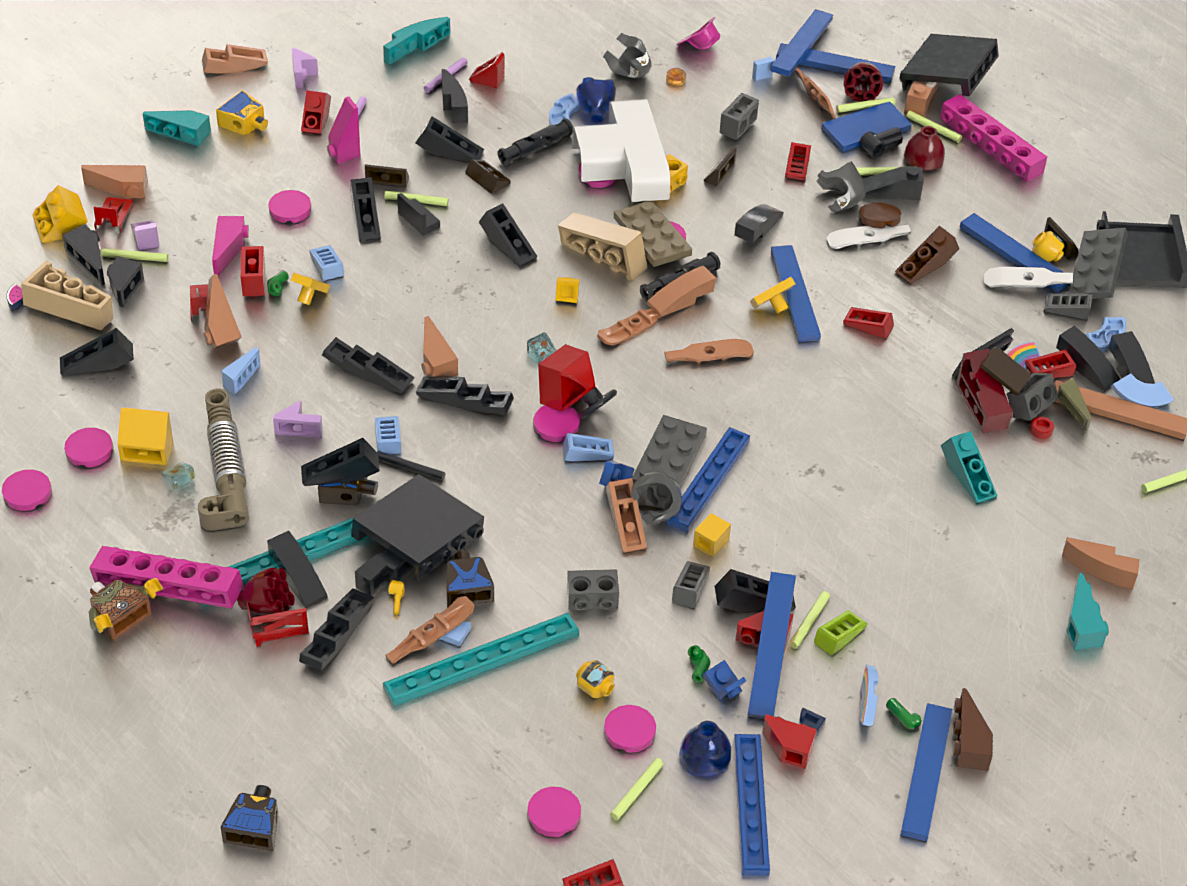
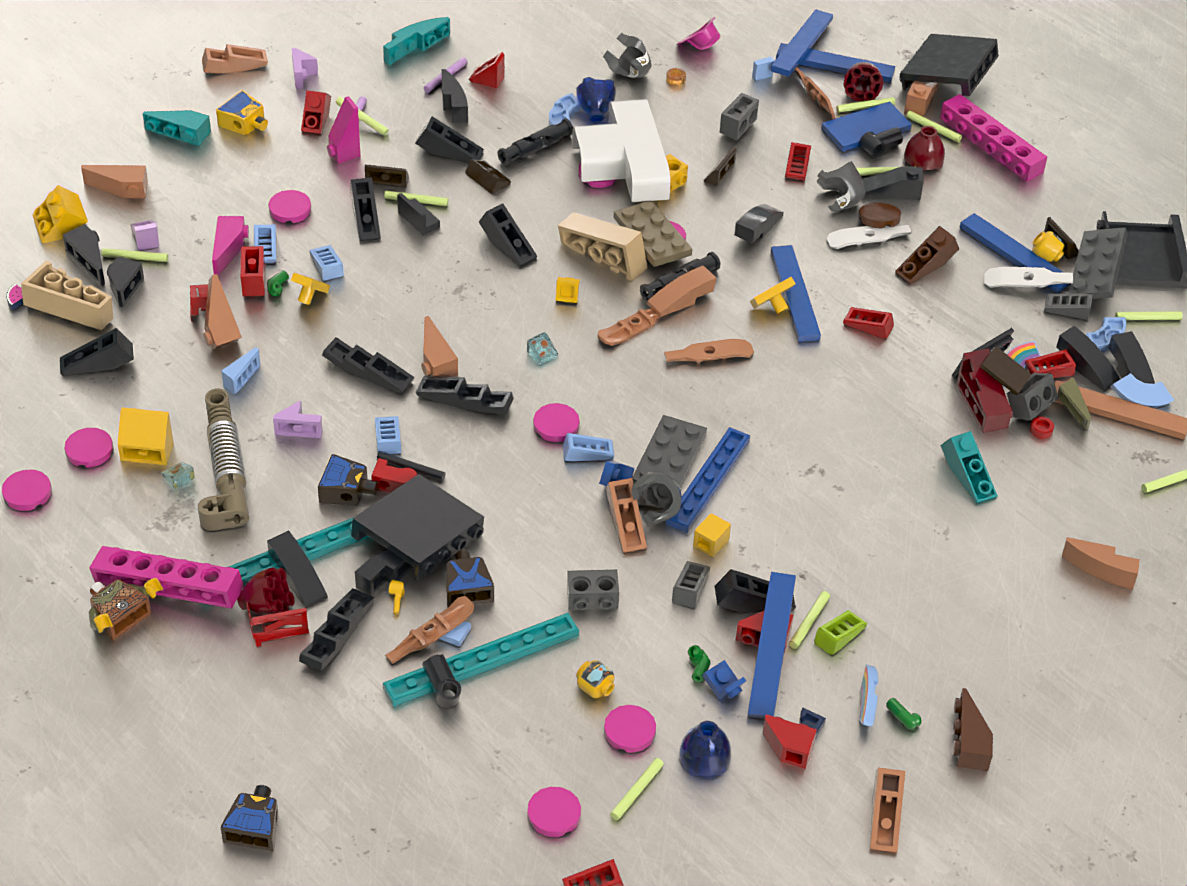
red piece [94,197,133,233] -> none
black slope [301,438,380,486] -> none
red piece [538,344,617,420] -> none
blue tile [734,734,770,876] -> none
blue tile [900,703,953,842] -> none
teal slope [1066,573,1109,650] -> none
none -> light blue slope [254,225,276,263]
none -> yellowish green bar [336,97,389,136]
none -> red leg [371,458,417,493]
none -> black piece [422,654,461,709]
none -> nougat slope [870,768,906,853]
none -> yellowish green bar [1115,311,1183,320]

